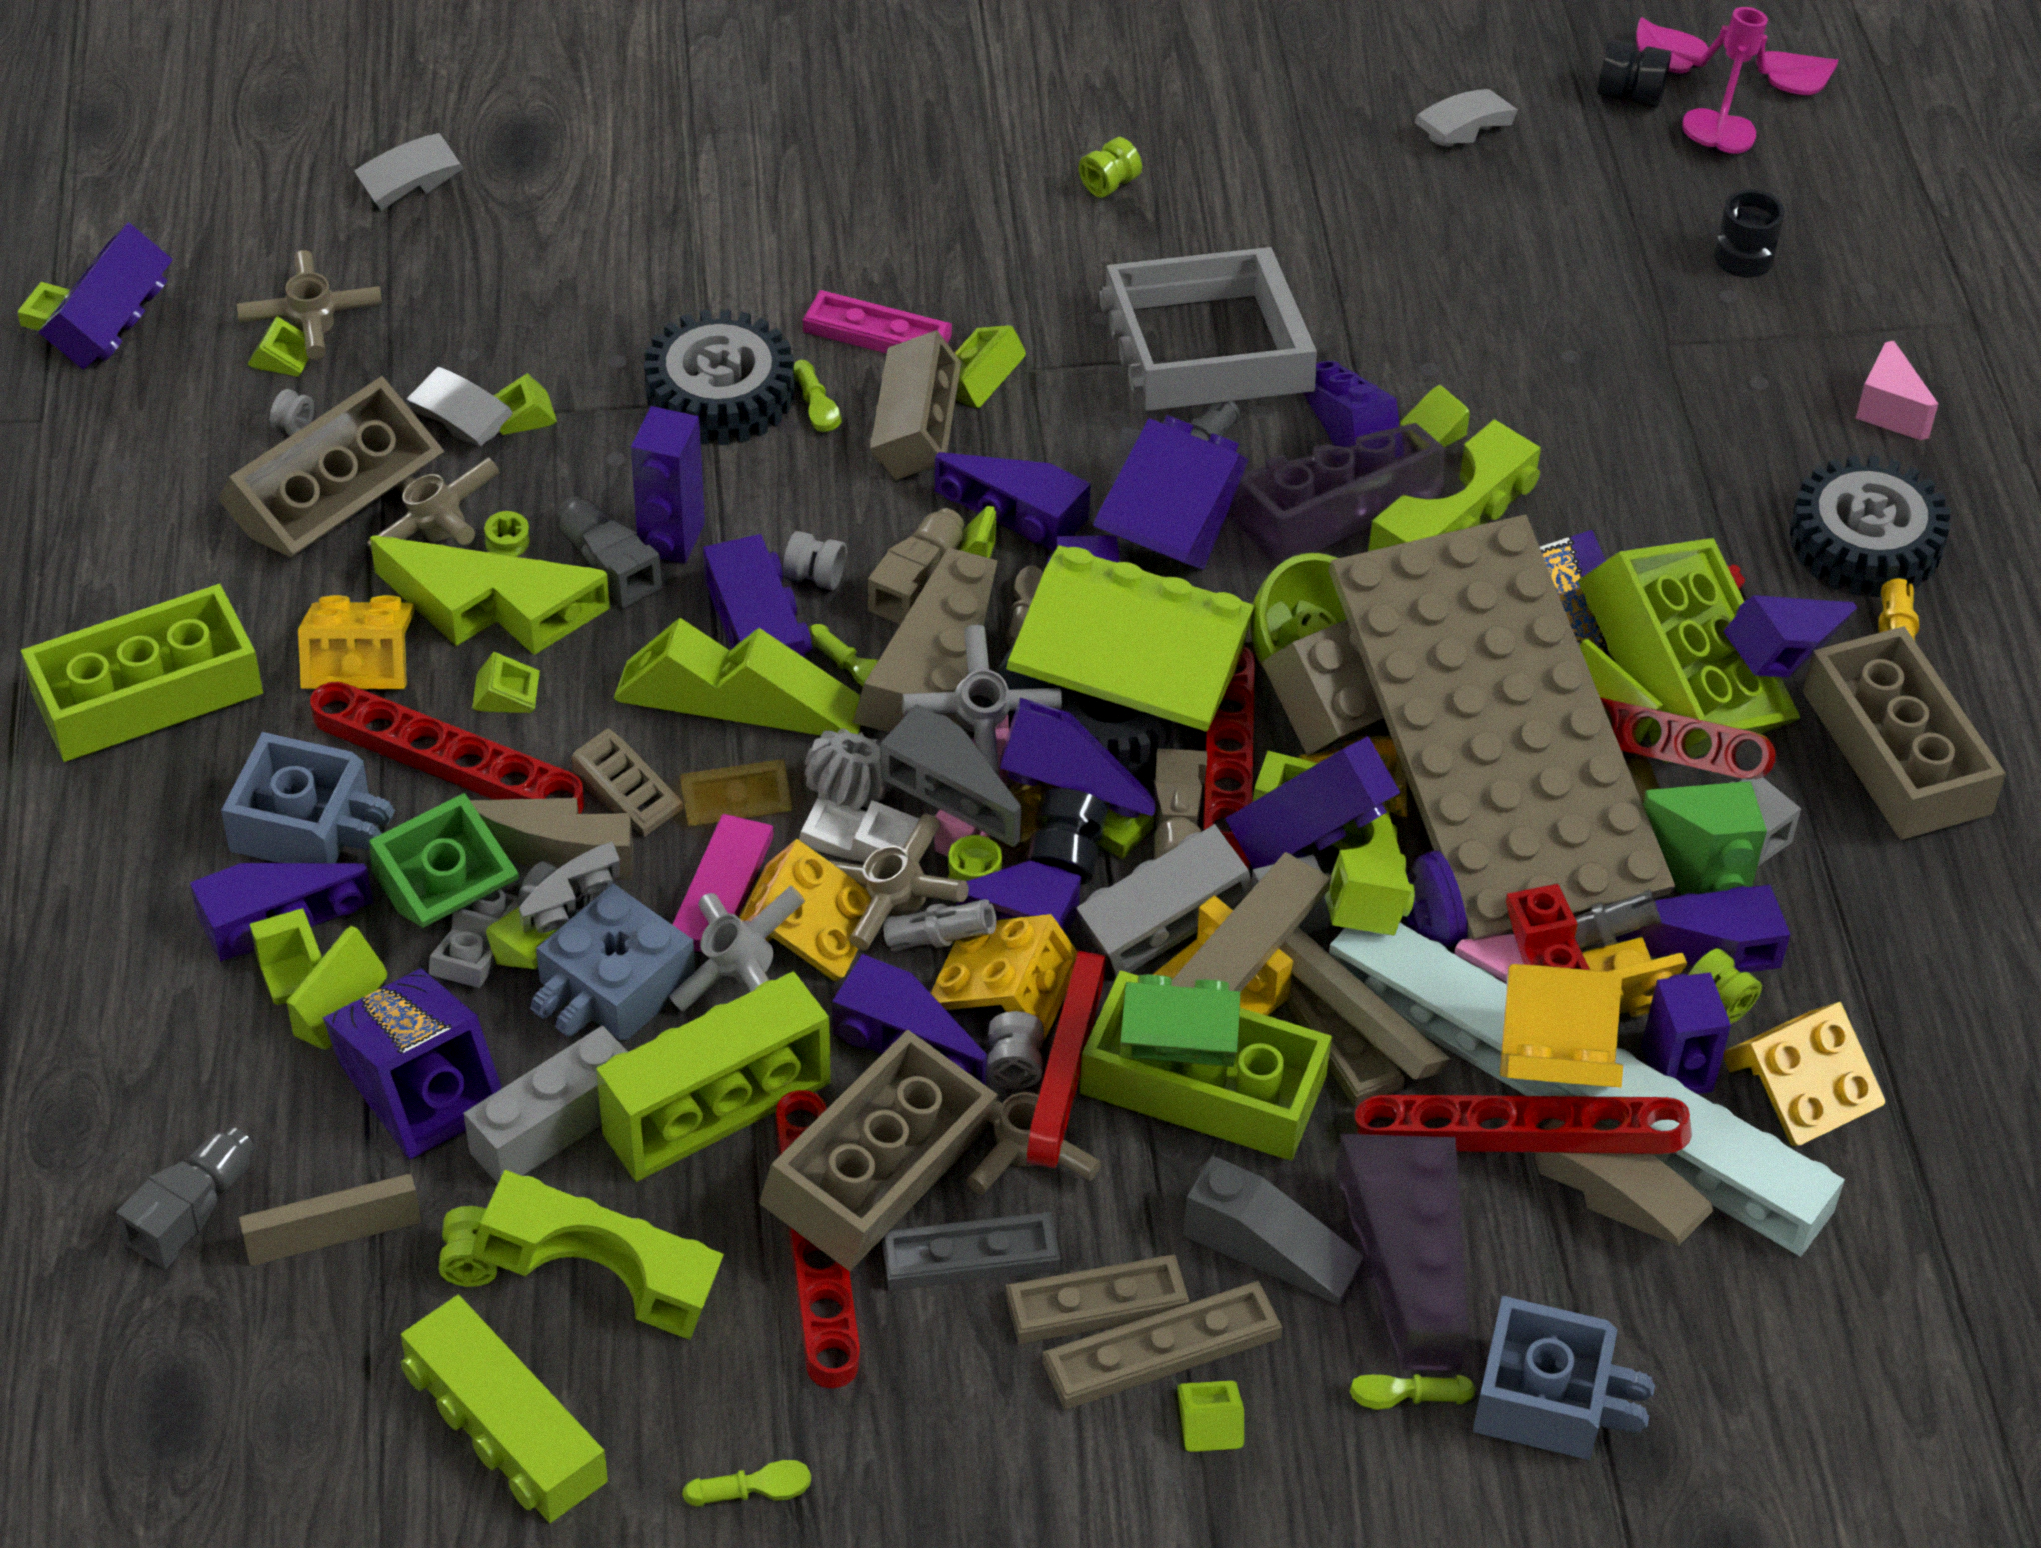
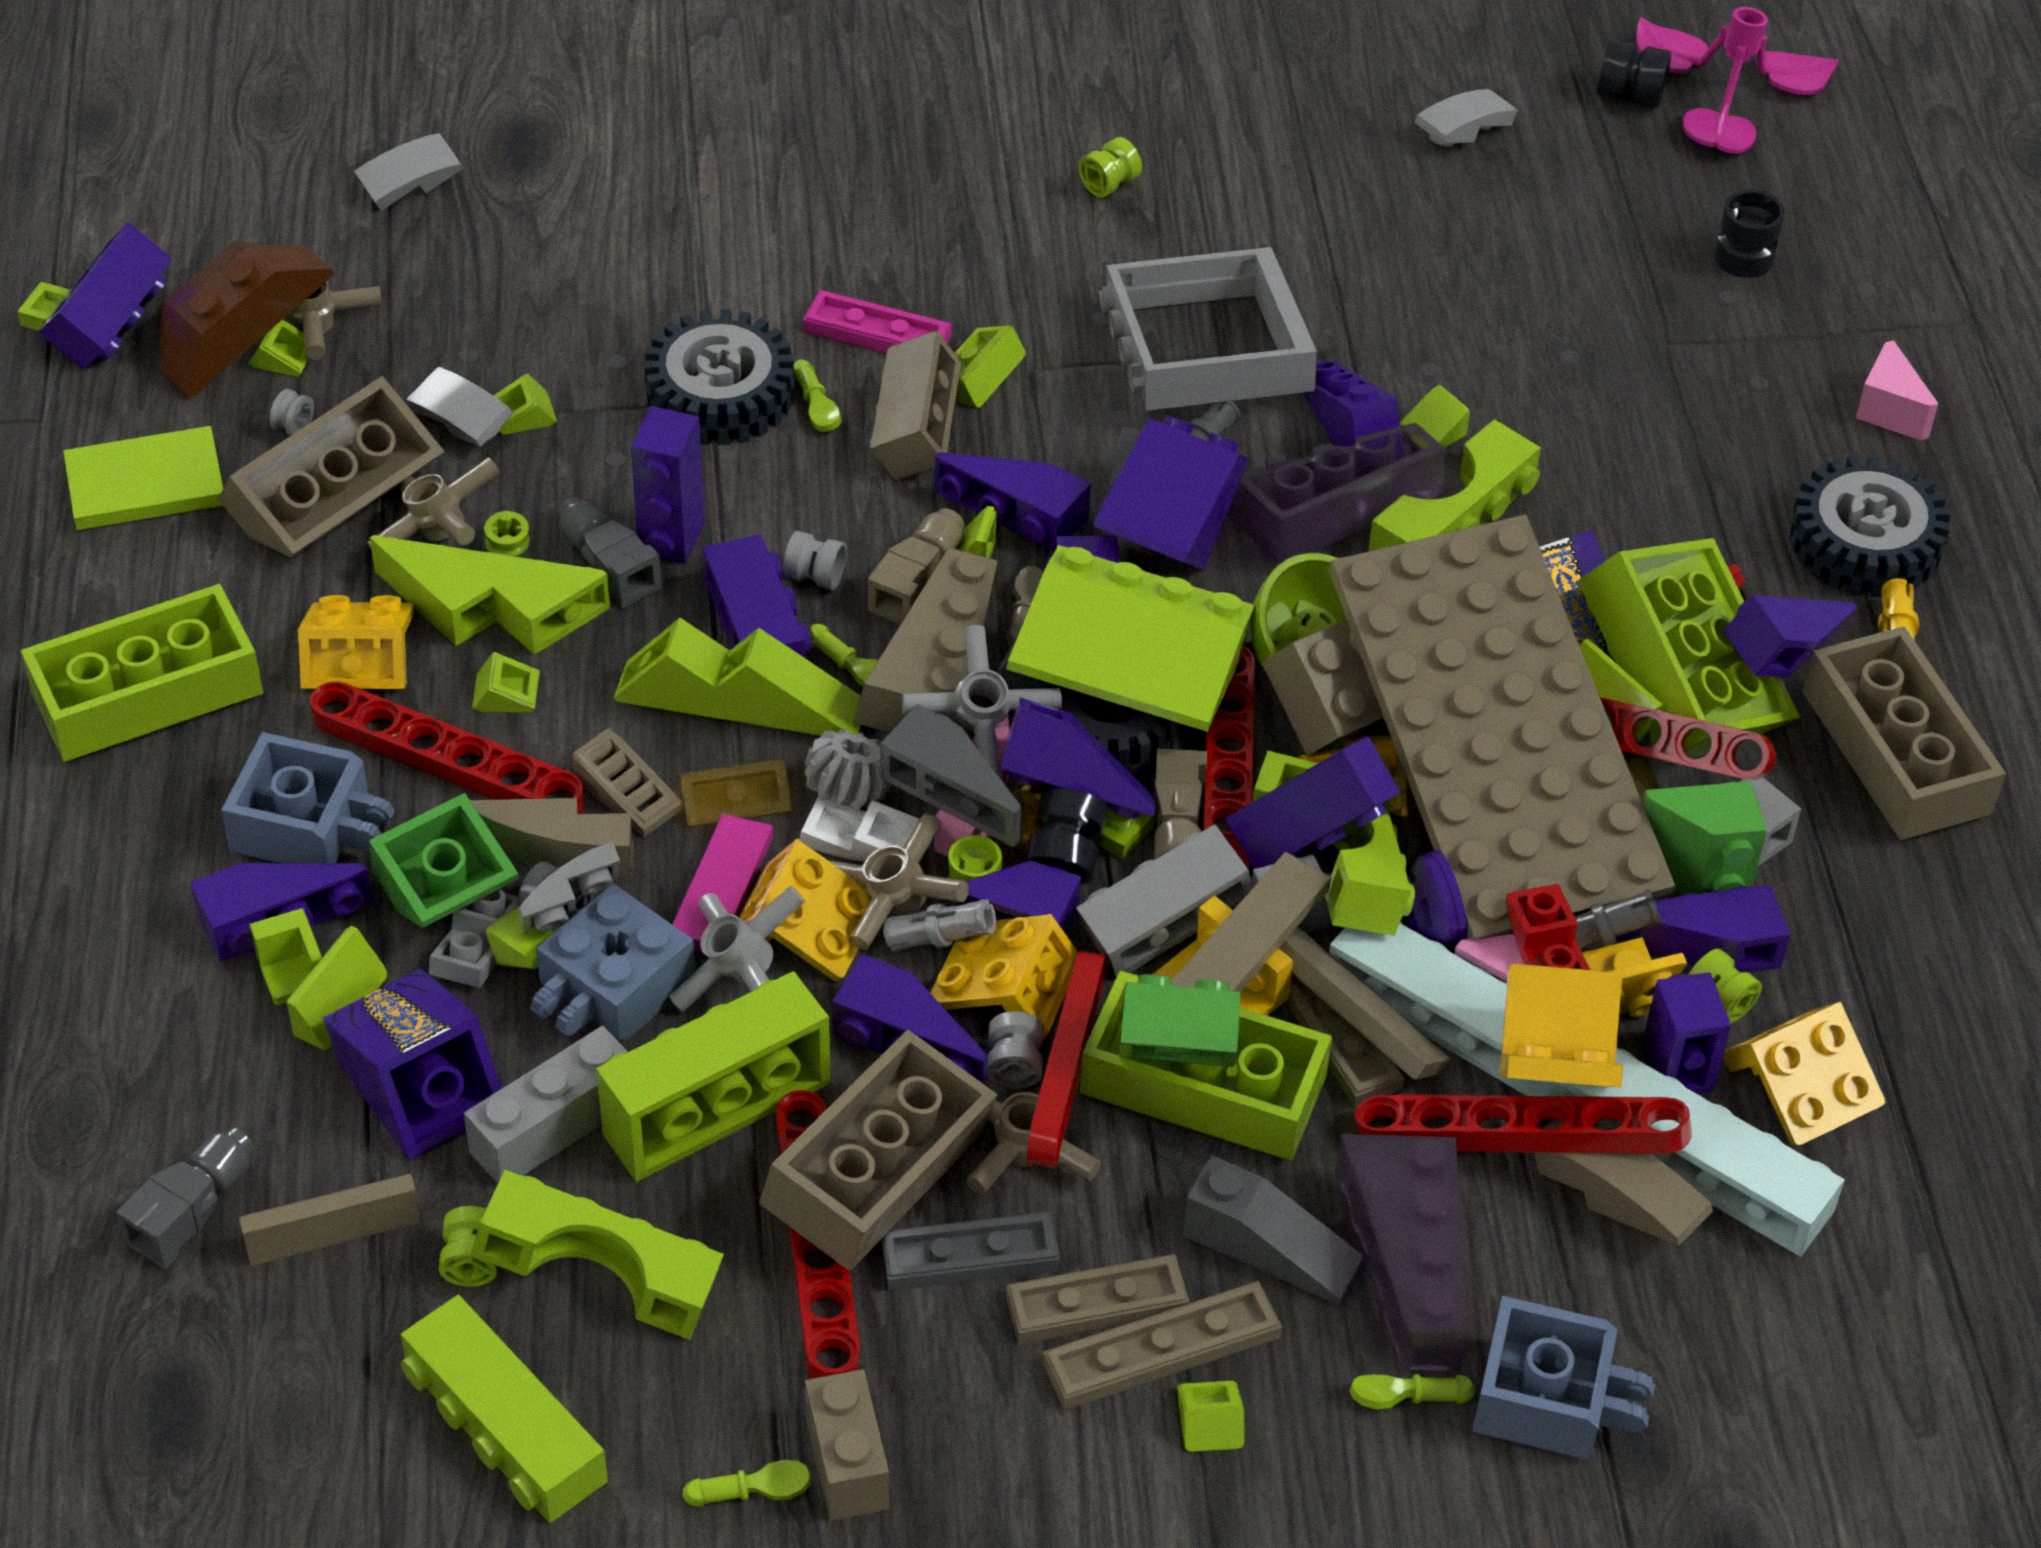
none -> lime tile [63,426,223,530]
none -> reddish brown wedge [160,241,334,399]
none -> dark tan brick [805,1369,889,1521]

